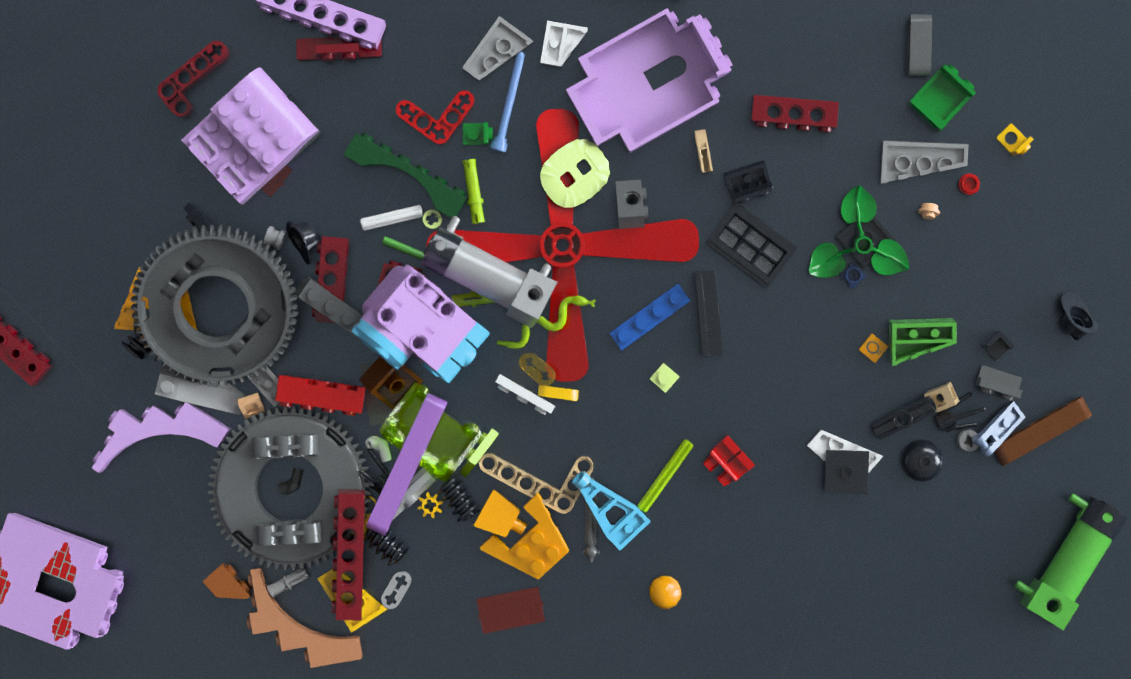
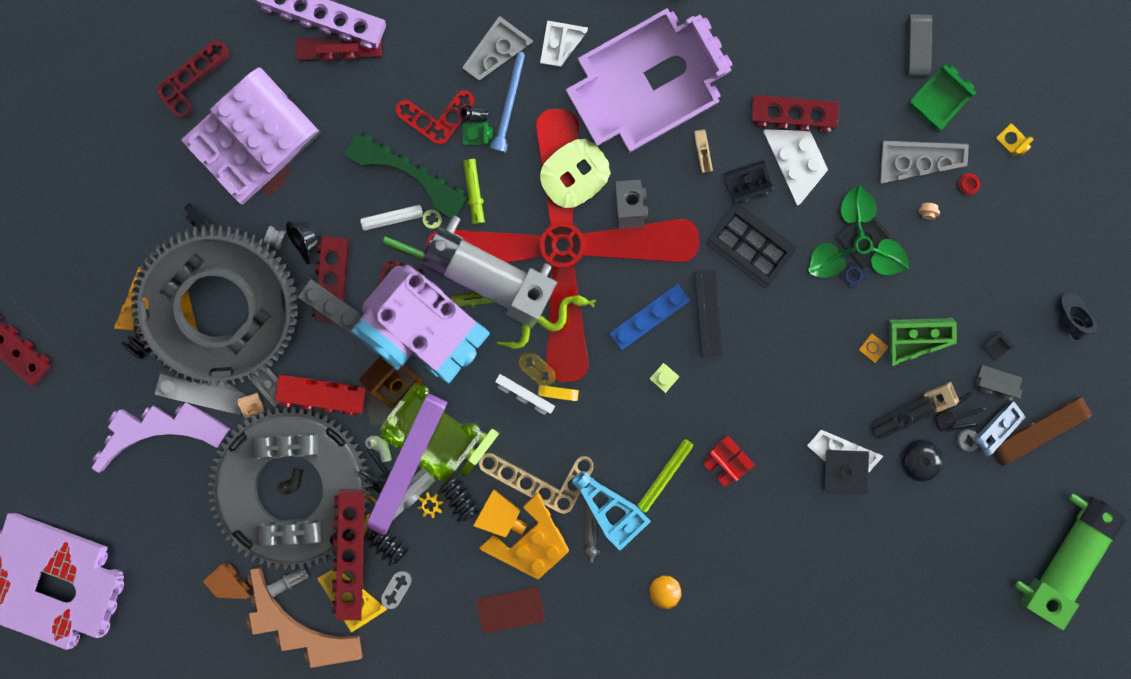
none -> black pin [460,105,488,122]
none -> white wing [763,129,828,206]

